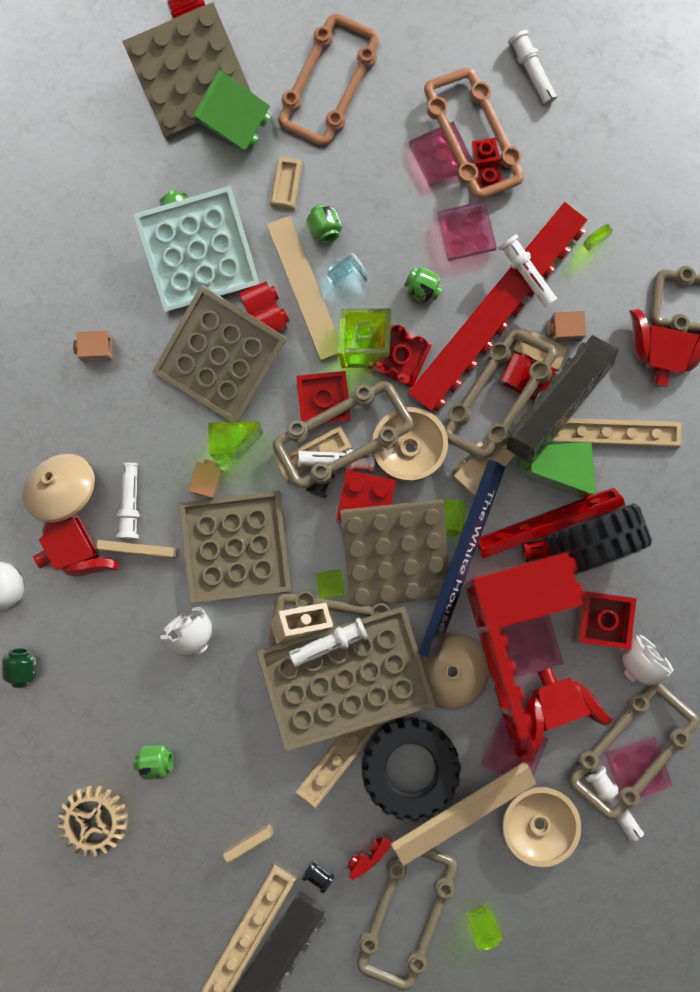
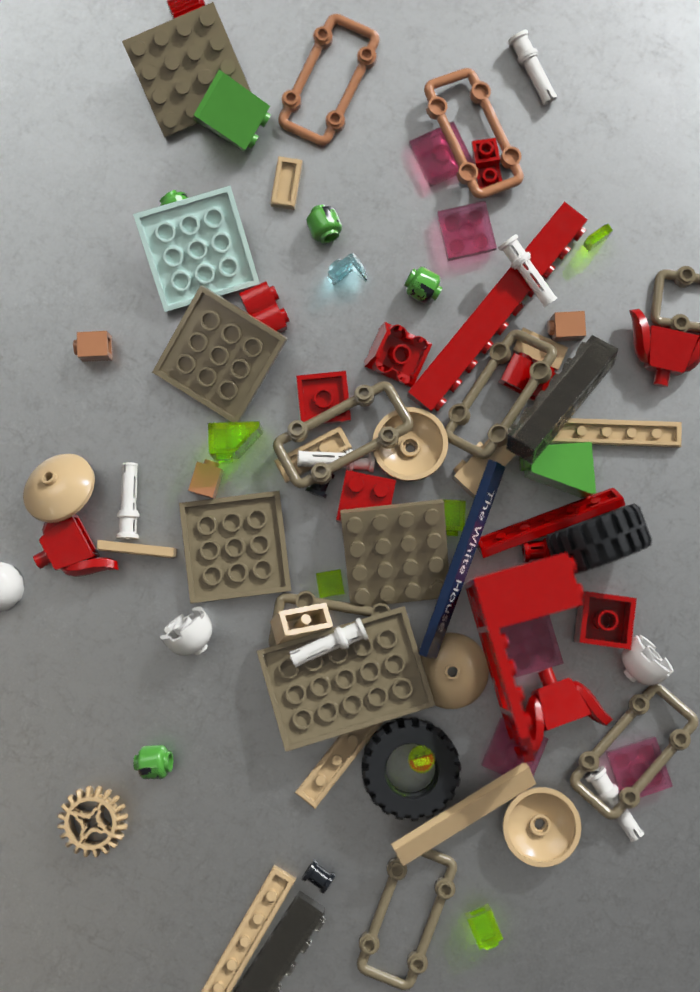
dark green head [2,648,36,688] -> none
tan tile [222,823,273,863] -> none
tan tile [267,216,344,361] -> none
clear neon green slope [338,308,391,368] -> none
red slope [347,833,393,880] -> none
none -> clear neon green tile [408,745,435,773]

